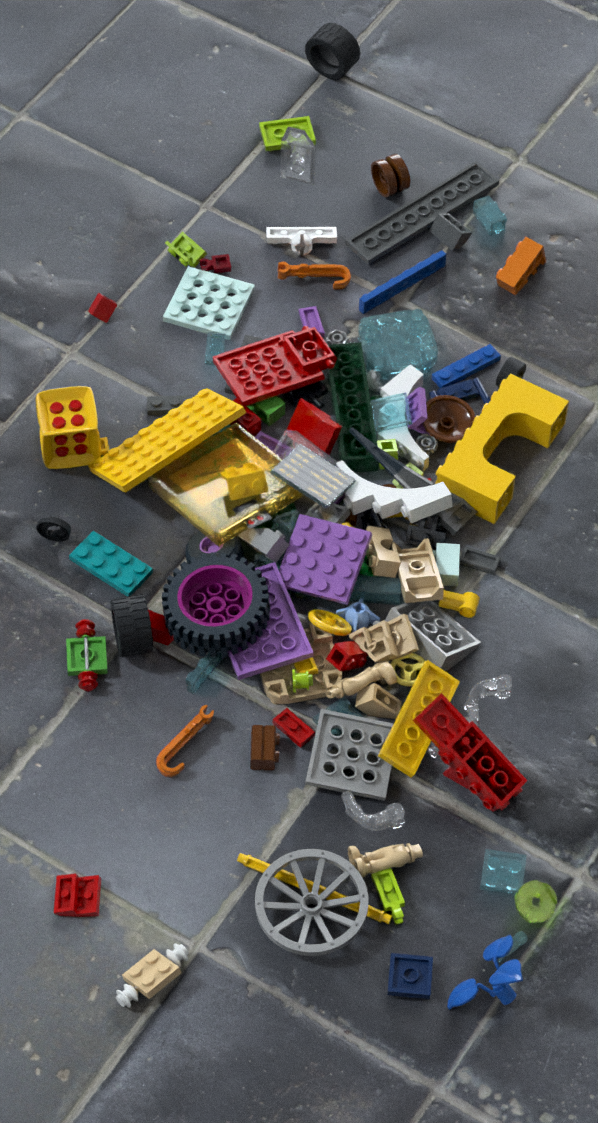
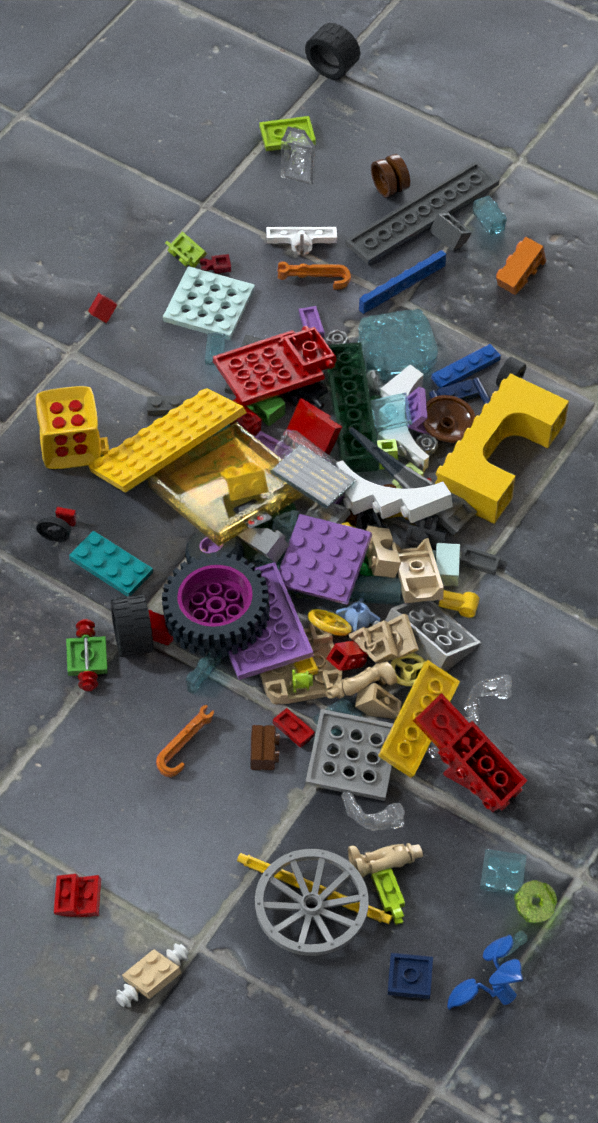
none -> red tile [55,507,76,526]

